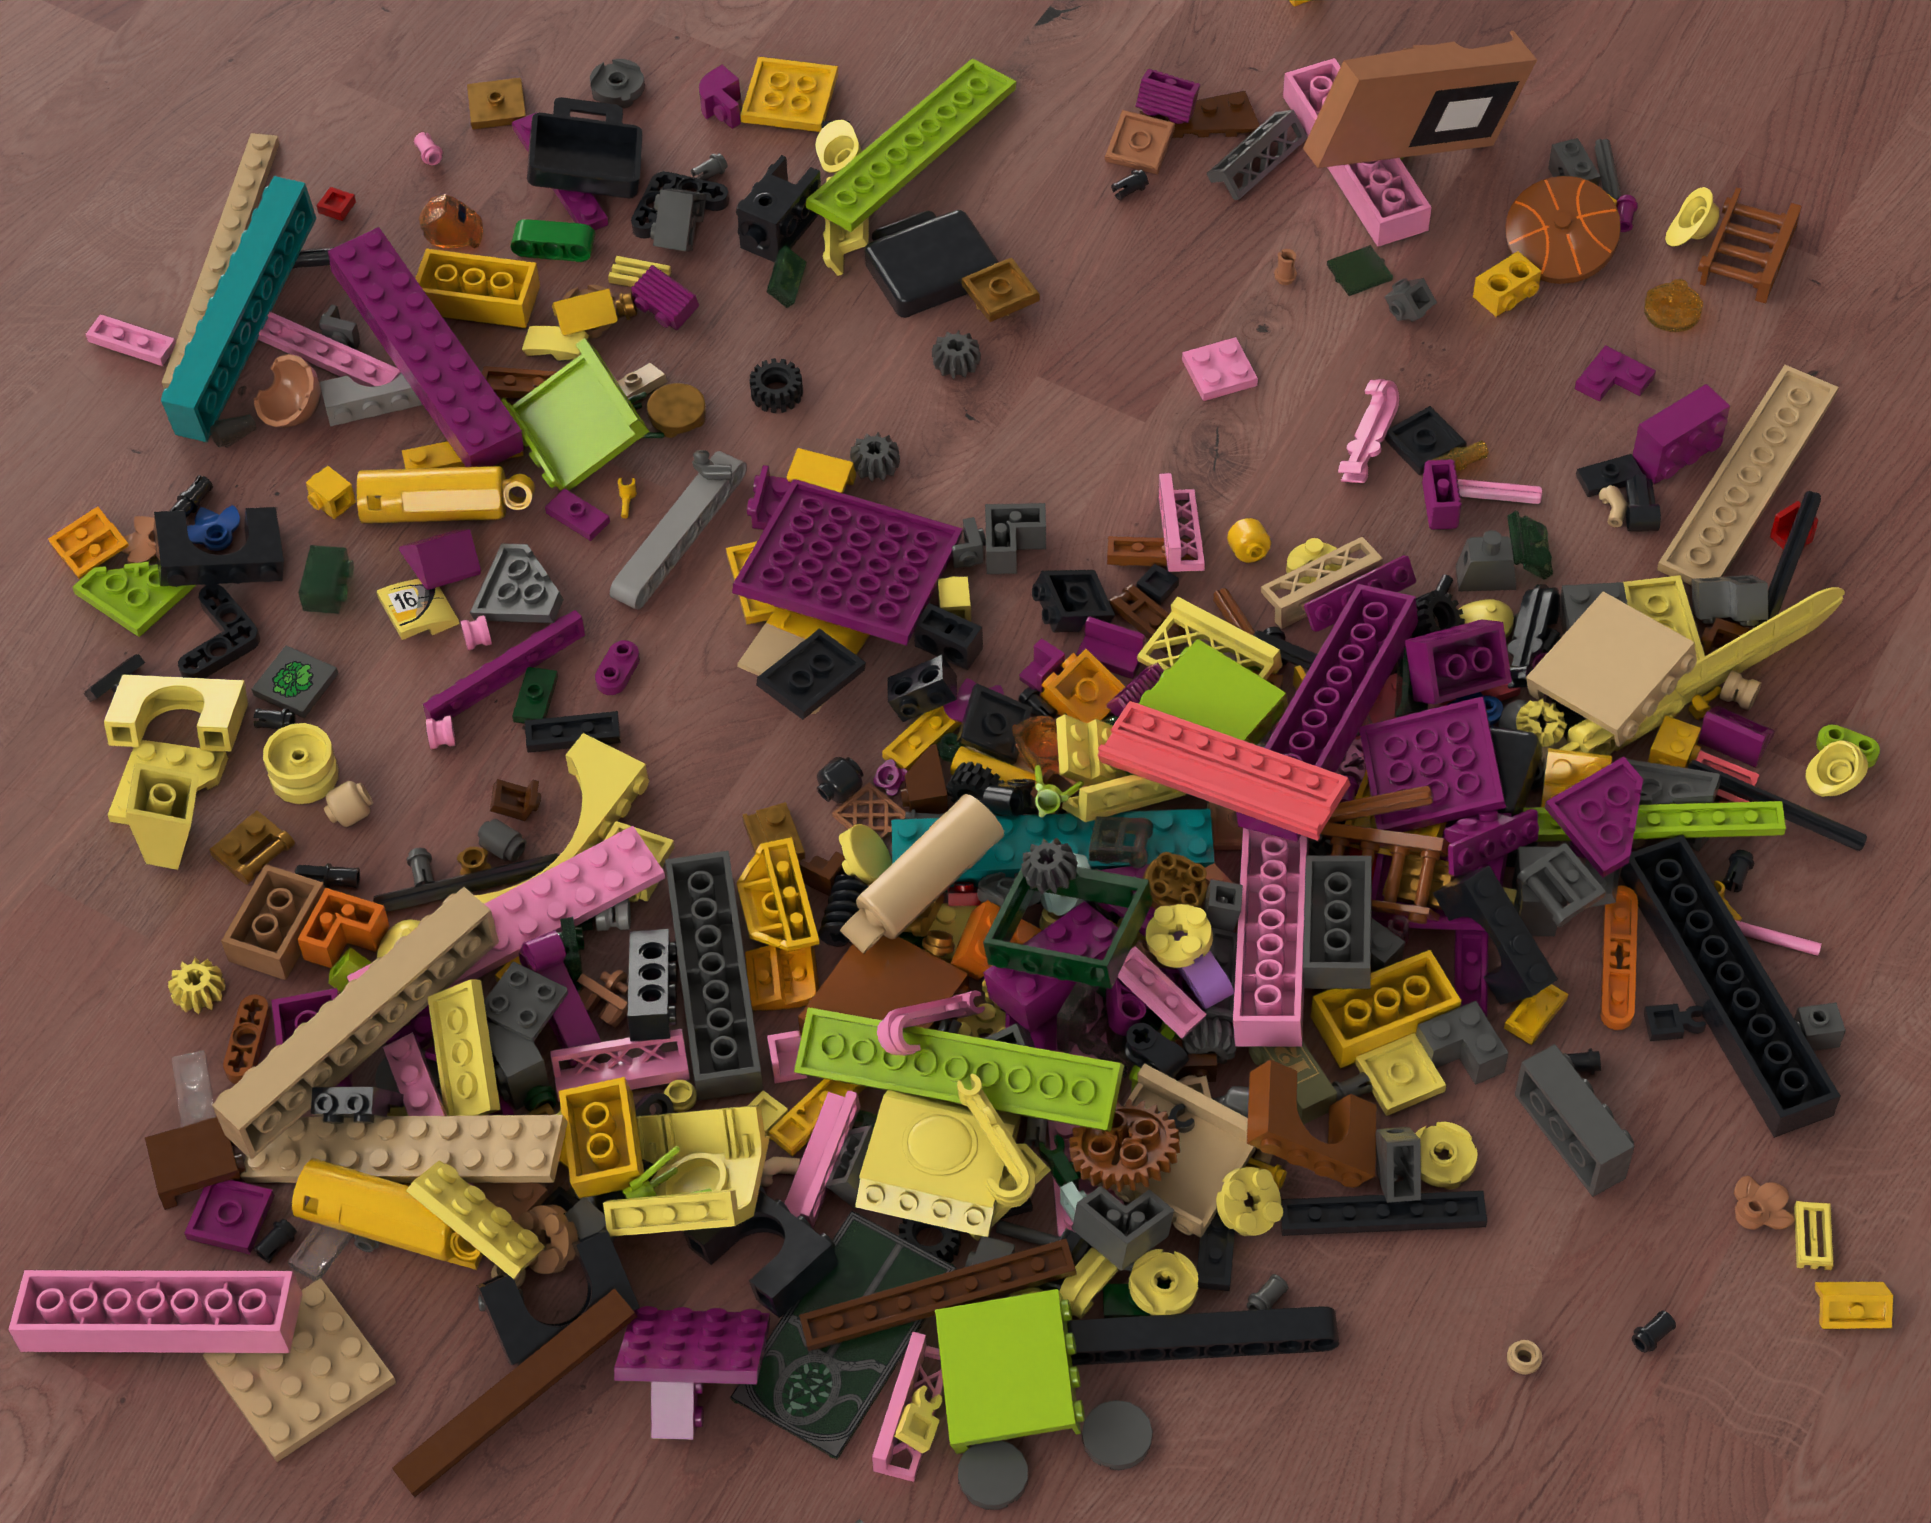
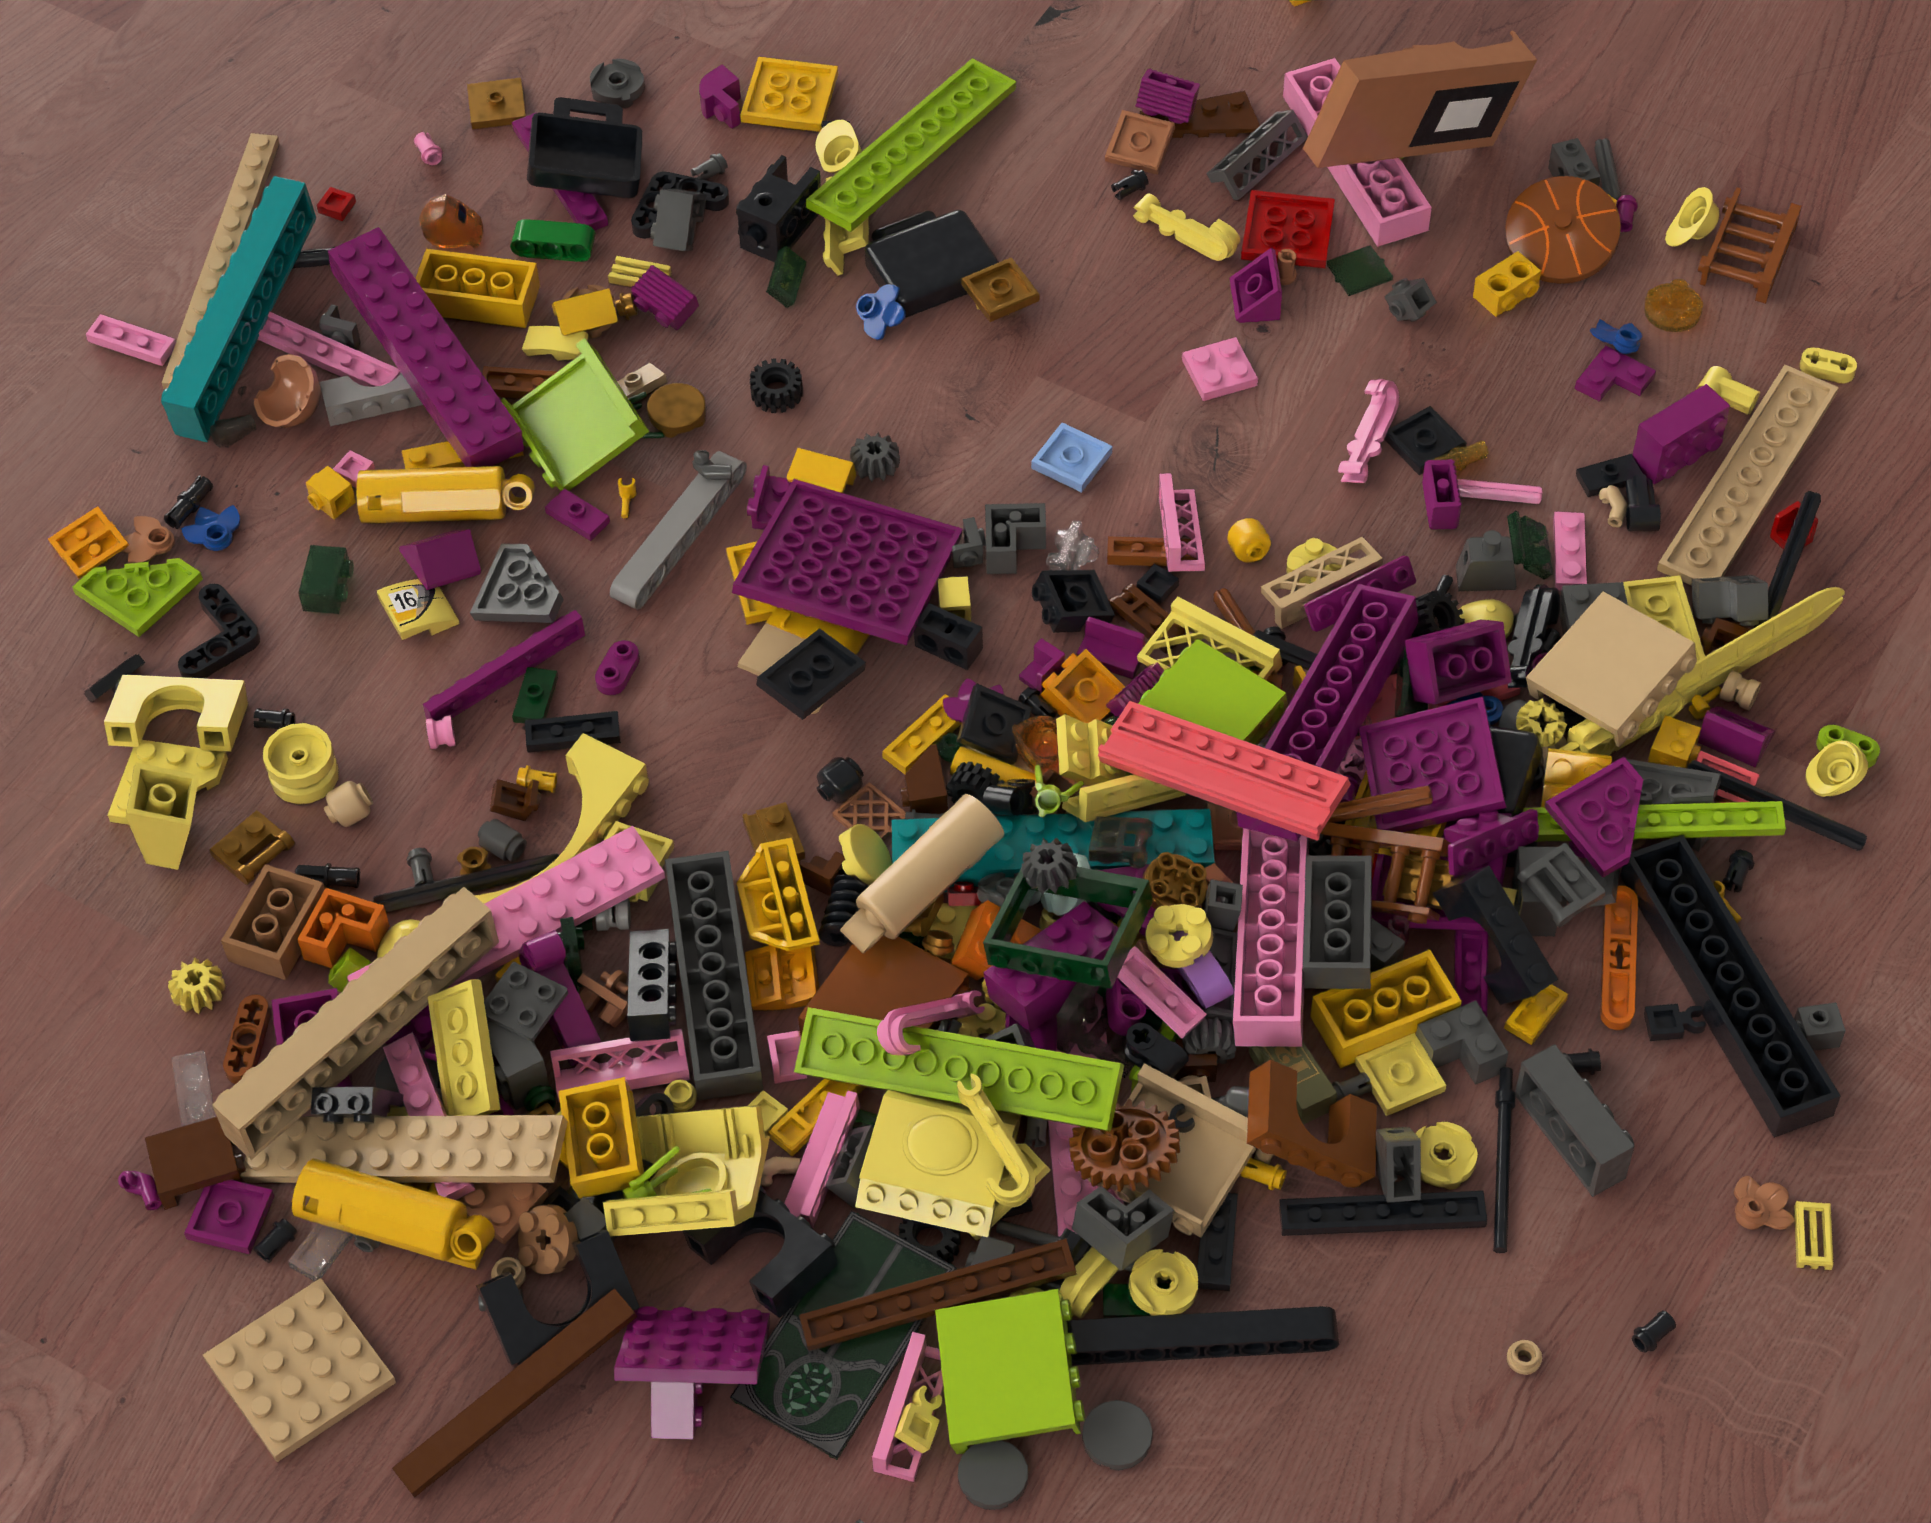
bright pink brick [8,1270,302,1353] -> none
black arch [153,507,284,587] -> none
dark grey tile [251,645,338,718] -> none
light yellow plate [406,1160,545,1279] -> none
bright pink wheel [460,615,492,650] -> none
magenta plate [873,759,908,796] -> none
black brick [888,655,957,722] -> none
dark grey gear [932,330,981,380] -> none
dark green plate [1039,1134,1081,1191] -> none
light aqua plate [1060,1181,1087,1222] -> none
light yellow plate [1216,1167,1283,1236] -> none
dark grey pin [1247,1274,1289,1310] -> none
bright pink bar [1735,920,1822,956] -> none
yellow panel [1815,1282,1893,1329] -> none
none -> magenta arm [118,1171,162,1210]
none -> bright pink plate [333,450,375,489]
none -> yellow pin [516,765,558,793]
none -> blue plate [856,284,905,340]
none -> light blue plate [1031,422,1112,493]
none -> clear hips [1046,521,1100,570]
none -> light yellow piece [1133,193,1240,261]
none -> magenta slope [1229,248,1282,323]
none -> red plate [1241,190,1335,269]
none -> black bar [1493,1067,1516,1253]
none -> bright pink plate [1553,512,1587,590]
none -> blue plate [1590,319,1642,354]
none -> light yellow piece [1696,366,1760,415]
none -> light yellow beam [1800,347,1857,383]

